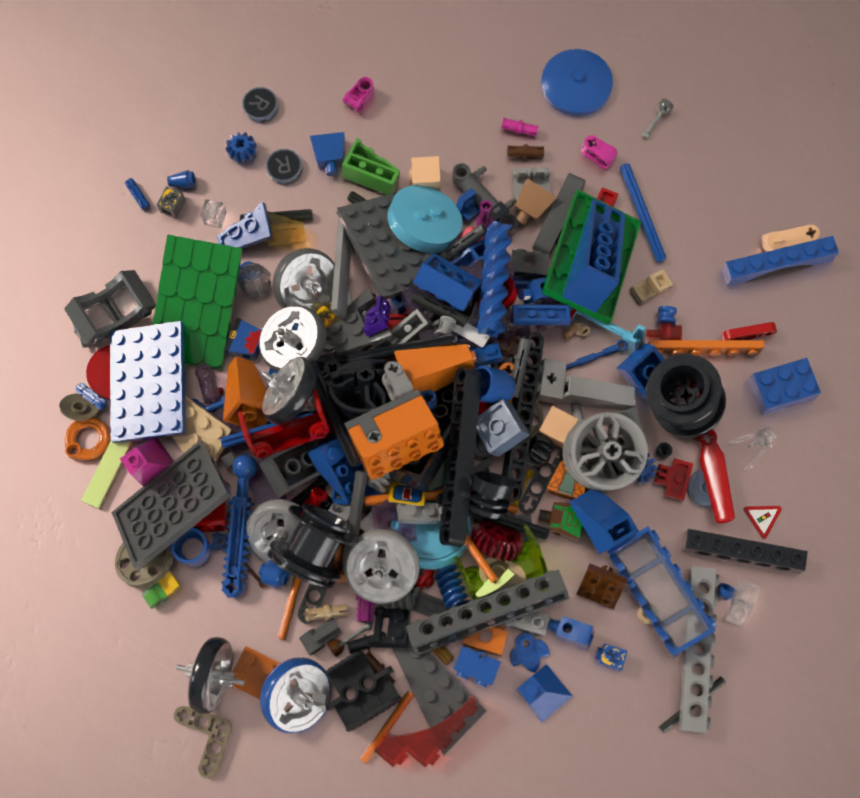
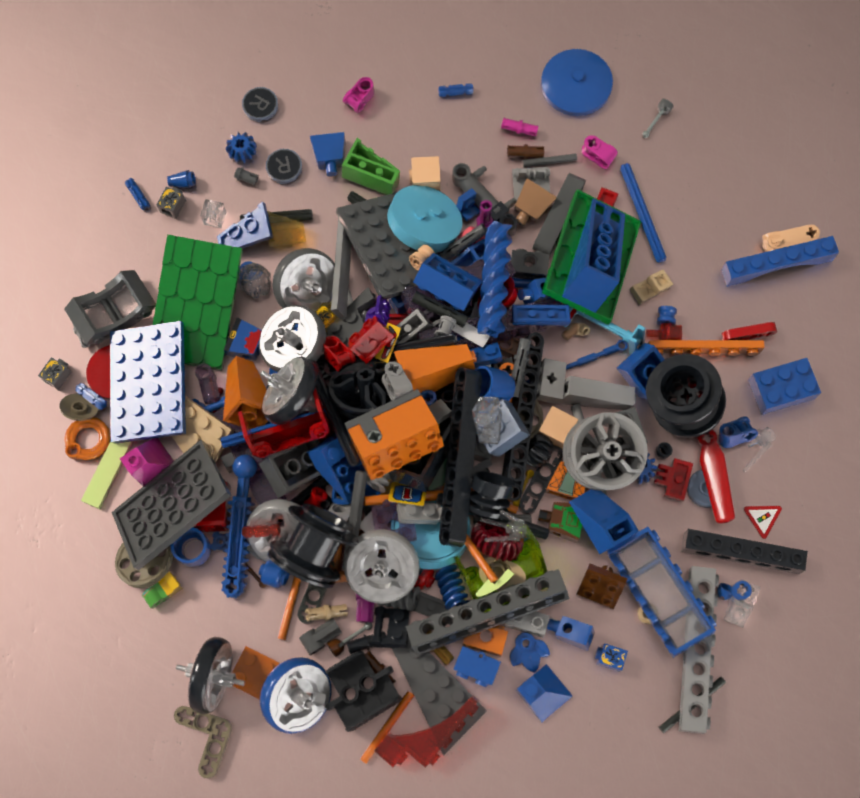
none -> dark grey brick [38,357,72,391]
none -> dark grey pin [234,167,259,186]
none -> clear red axle [242,524,281,538]
none -> red piece [323,336,356,371]
none -> red bracket [348,316,394,364]
none -> sticker [375,323,401,363]
none -> light nougat wheel [409,245,435,271]
none -> dark grey tile [428,399,452,424]
none -> blue axle [438,83,473,97]
none -> clear slope [472,397,502,444]
none -> clear plant [480,510,527,542]
none -> dark grey bar [522,154,577,168]
none -> blue piece [718,416,758,448]
none -> blue bush [731,581,752,600]

